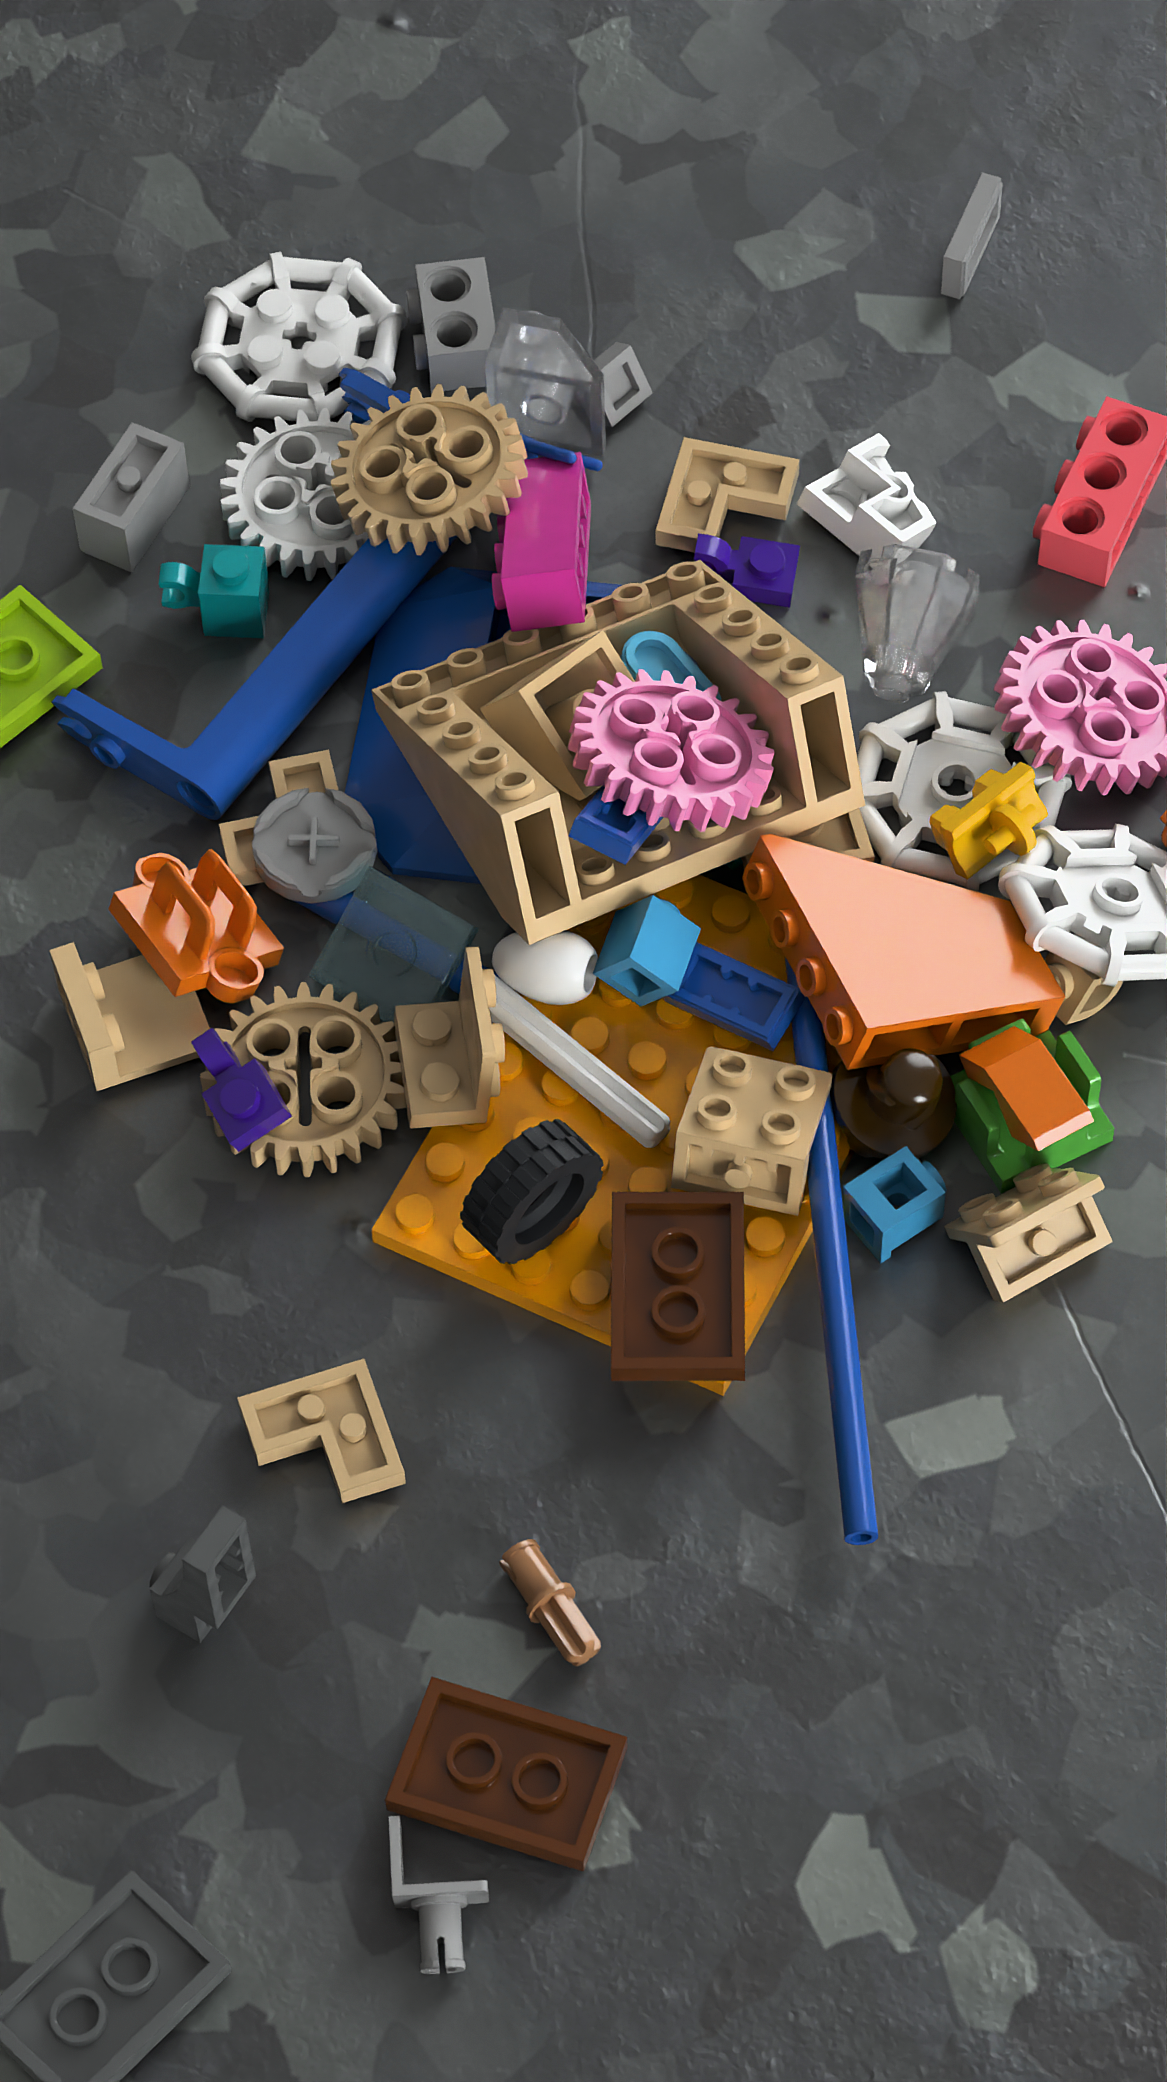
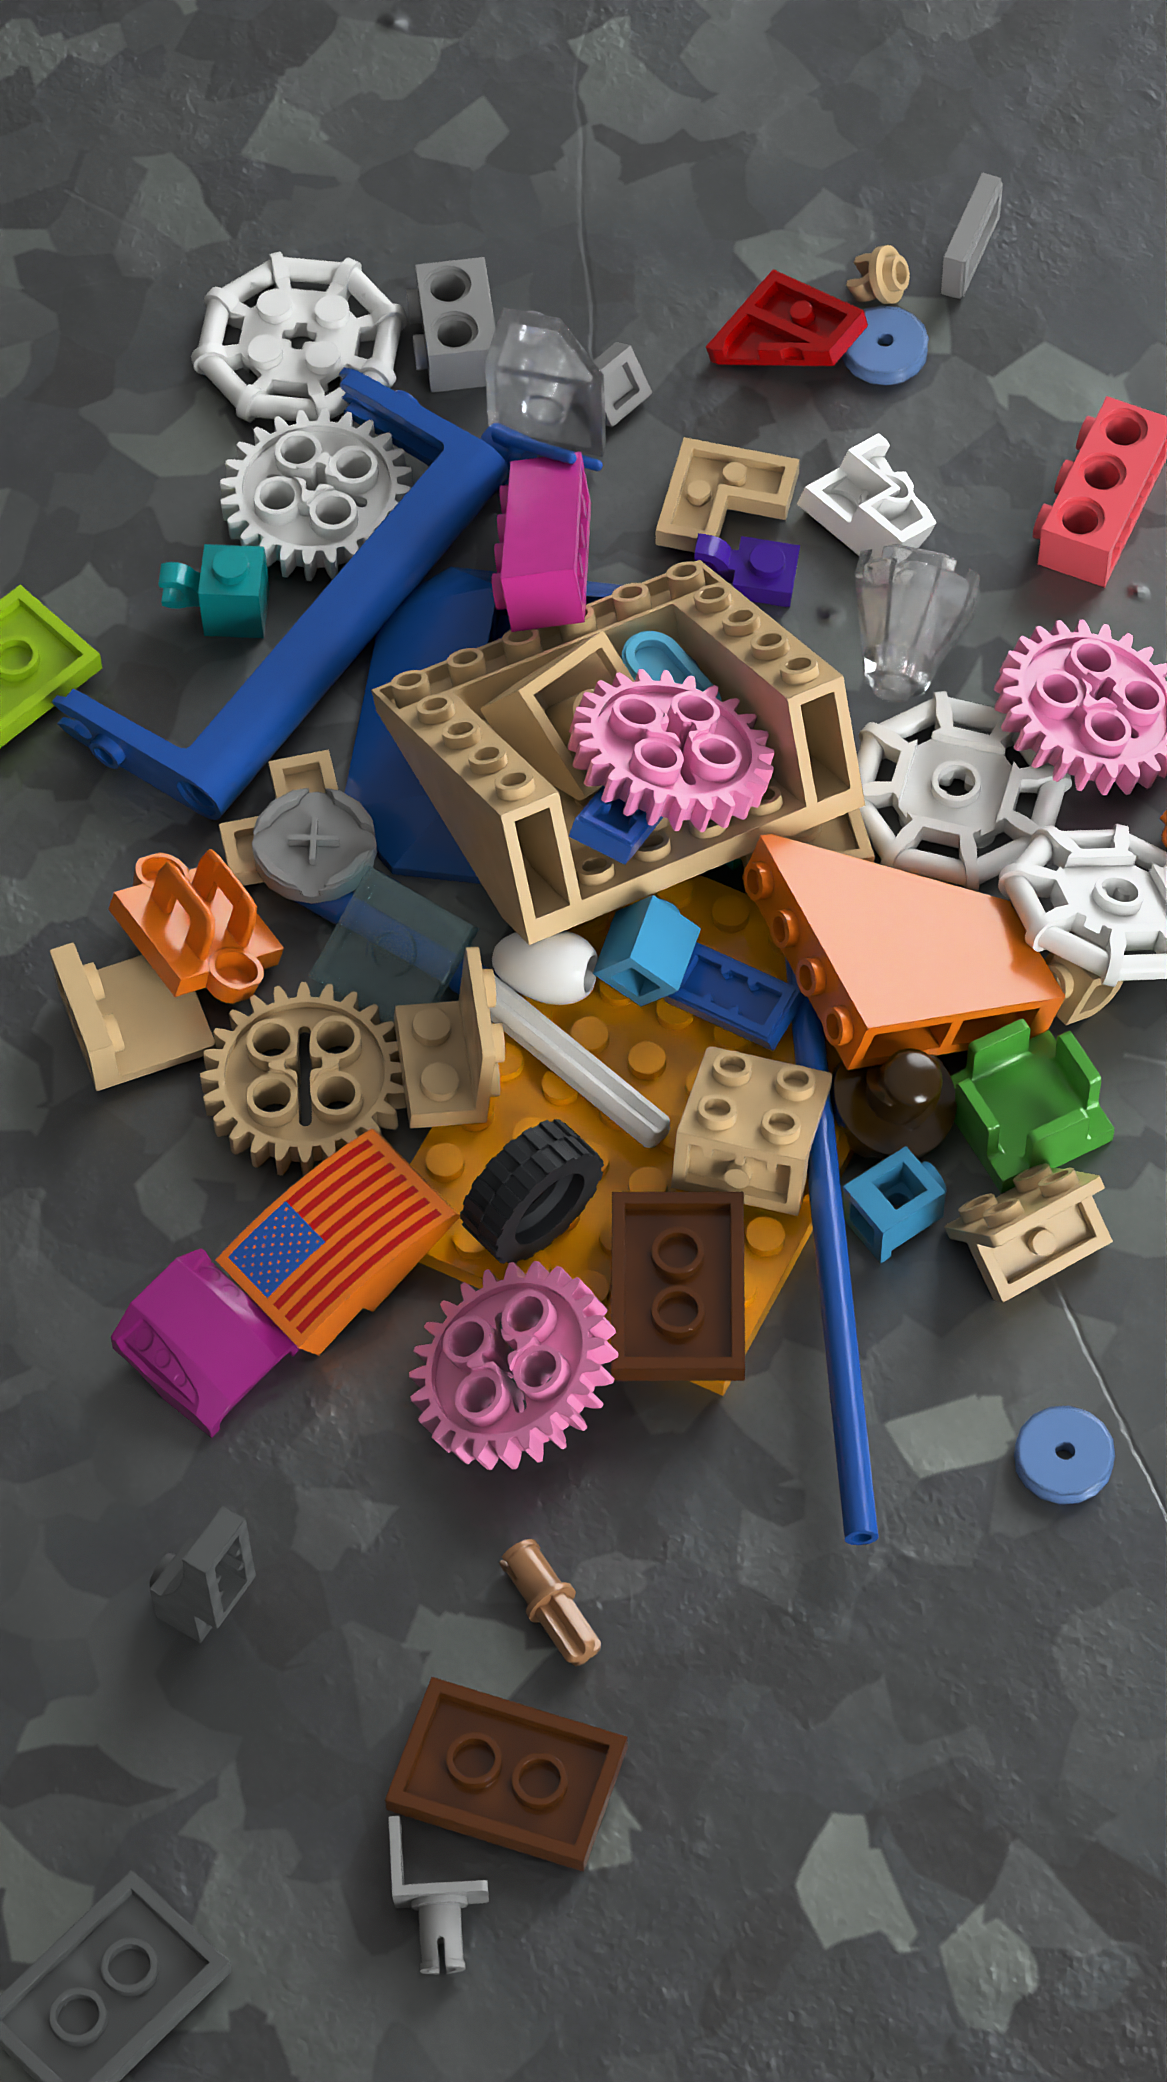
light grey panel [72,422,190,573] -> none
dark purple plate [191,1028,292,1152] -> none
tan plate [237,1359,406,1503] -> none
tan gear [331,384,528,555] -> none
yellow hips [929,762,1048,880] -> none
orange slope [959,1026,1094,1151] -> none
none -> magenta slope [110,1248,300,1438]
none -> slope [216,1128,460,1356]
none -> bright pink gear [409,1261,618,1470]
none -> red wing [706,269,868,366]
none -> medium blue piece [842,305,929,385]
none -> tan plate [846,245,910,304]
none -> medium blue piece [1014,1406,1115,1504]

